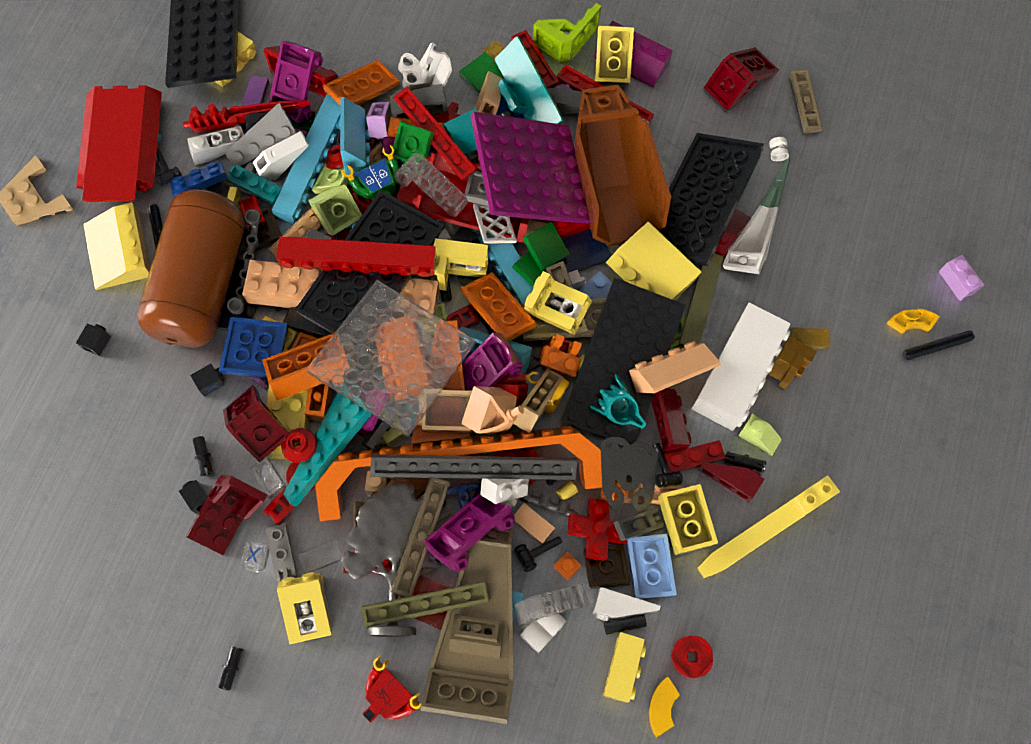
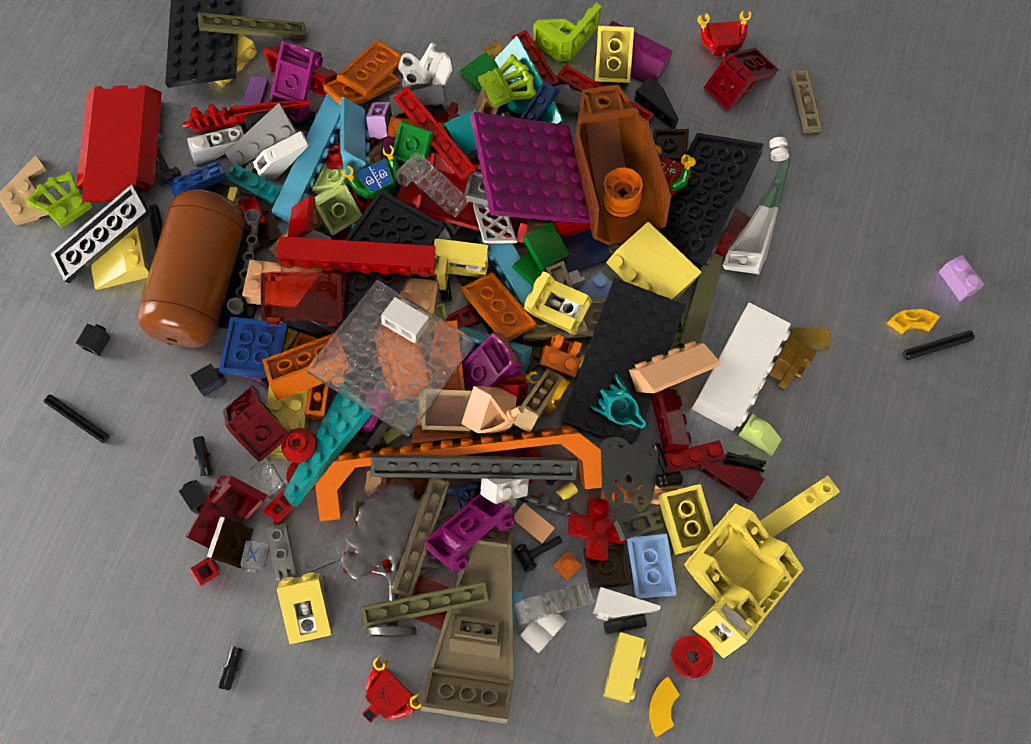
none -> lime plate [25,171,93,228]
none -> black axle [44,394,109,443]
none -> plate [51,184,151,283]
none -> red brick [188,558,220,587]
none -> olive tile [198,13,306,40]
none -> dark brown plate [207,517,254,568]
none -> clear red windscreen [260,271,346,326]
none -> red tile [288,195,316,238]
none -> orange tile [337,40,402,97]
none -> white brick [381,297,429,344]
none -> lime plate [478,54,536,108]
none -> dark blue tile [520,81,560,121]
none -> orange wheel [603,167,643,217]
none -> black slope [634,77,679,129]
none -> dark brown plate [653,129,690,162]
none -> torso [655,145,696,196]
none -> light yellow slope [684,503,804,626]
none -> light yellow brick [692,596,759,658]
none -> red torso [697,11,751,59]

